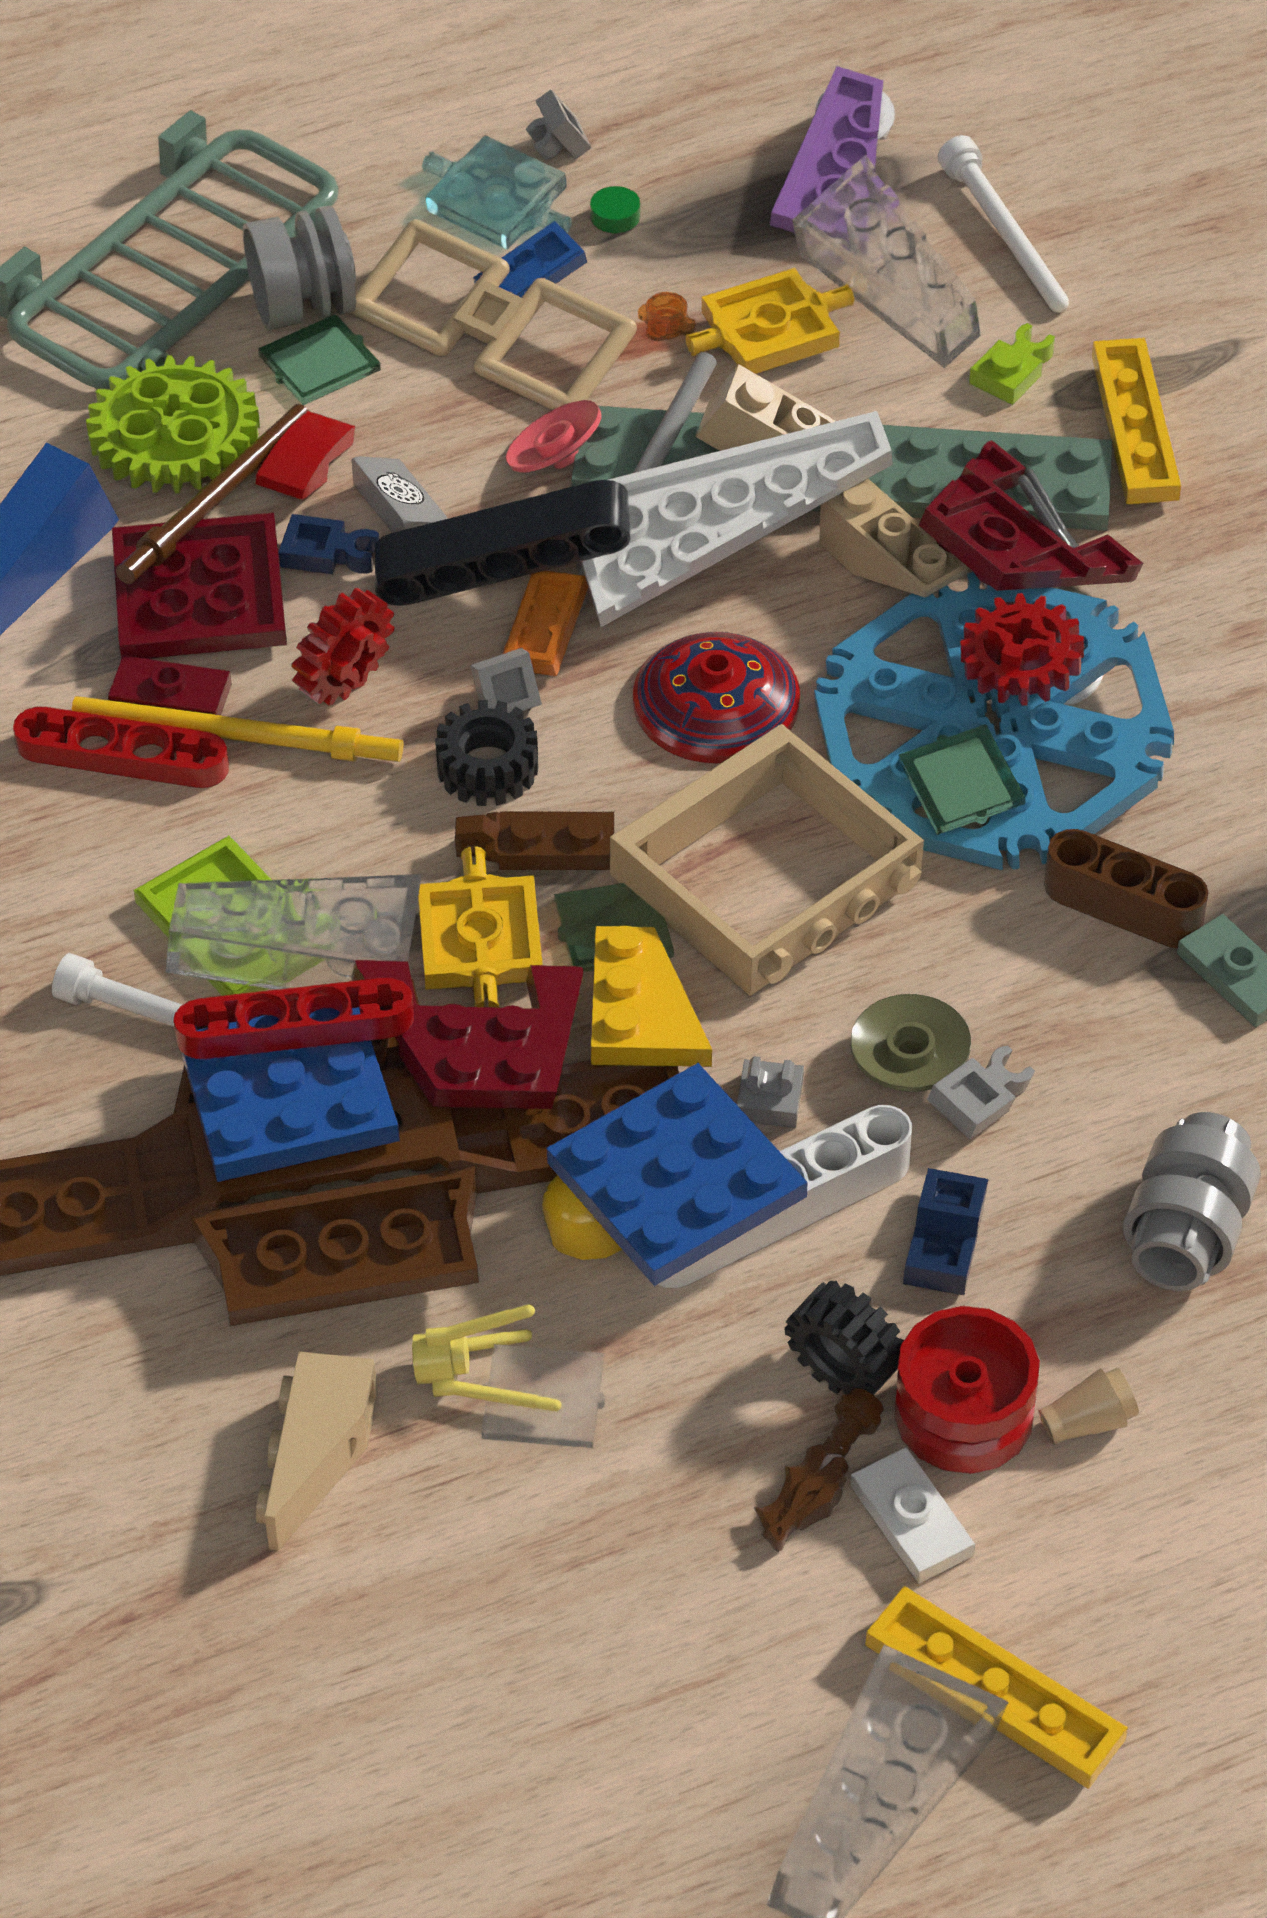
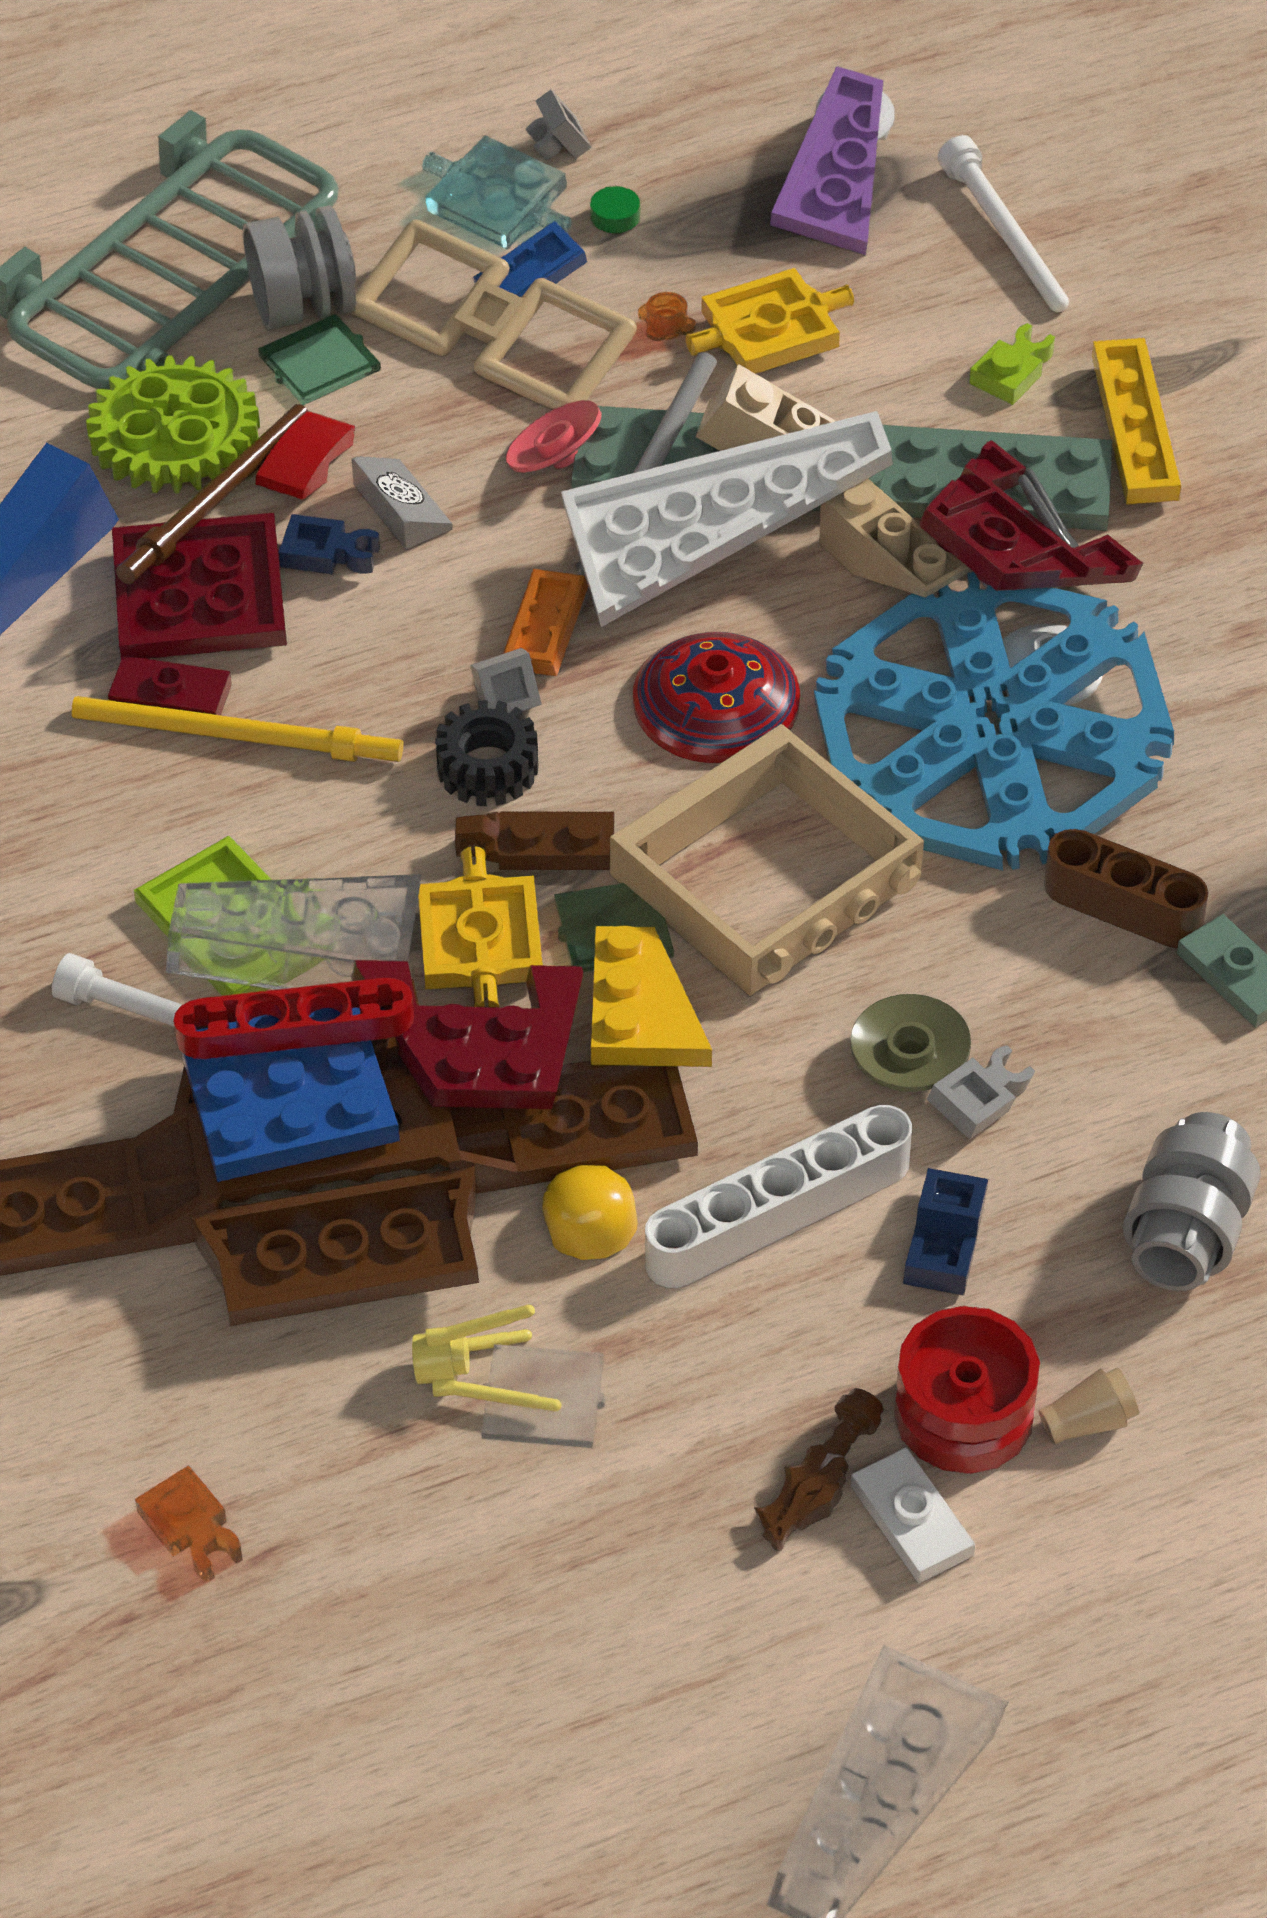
red beam [13,707,229,788] -> none
tan slope [256,1351,378,1551] -> none
red gear [291,588,395,706] -> none
black beam [375,480,631,606] -> none
blue plate [546,1063,808,1286] -> none
light grey tile [737,1056,804,1128] -> none
black tyre [784,1281,904,1395] -> none
clear wedge [792,155,981,369] -> none
yellow plate [865,1586,1128,1789] -> none
clear green piece [899,724,1025,835] -> none
red gear [960,593,1084,706] -> none
none -> clear orange plate [135,1465,243,1582]

